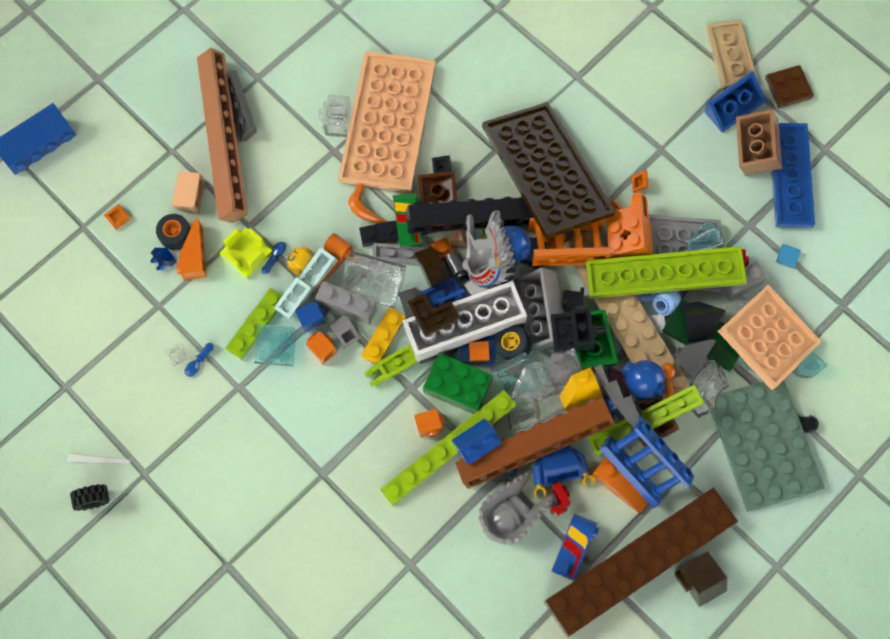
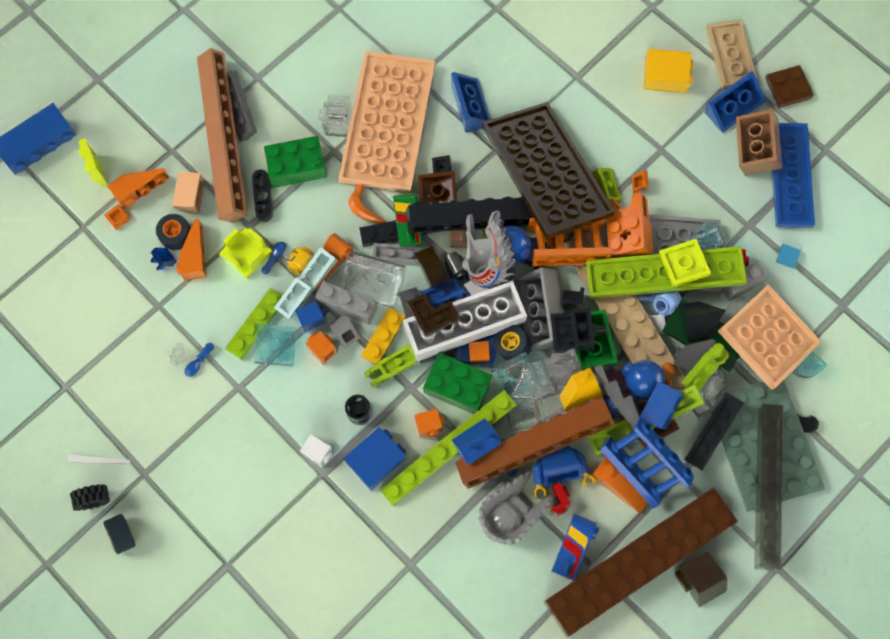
orange plate [429,237,454,261] -> none
none -> neon yellow plate [78,138,108,187]
none -> black wheel [103,514,136,554]
none -> orange slope [107,168,169,209]
none -> black beam [252,169,273,222]
none -> green brick [264,136,327,188]
none -> white brick [300,434,333,467]
none -> blue brick [343,427,407,491]
none -> black wheel [345,394,372,425]
none -> blue slope [451,72,491,133]
none -> lime slope [592,168,622,203]
none -> blue panel [640,381,684,430]
none -> yellow brick [643,49,694,93]
none -> neon yellow plate [659,239,711,287]
none -> lime hinge [681,343,729,390]
none -> black plate [684,392,744,471]
none -> clear smoke brick [754,404,783,571]

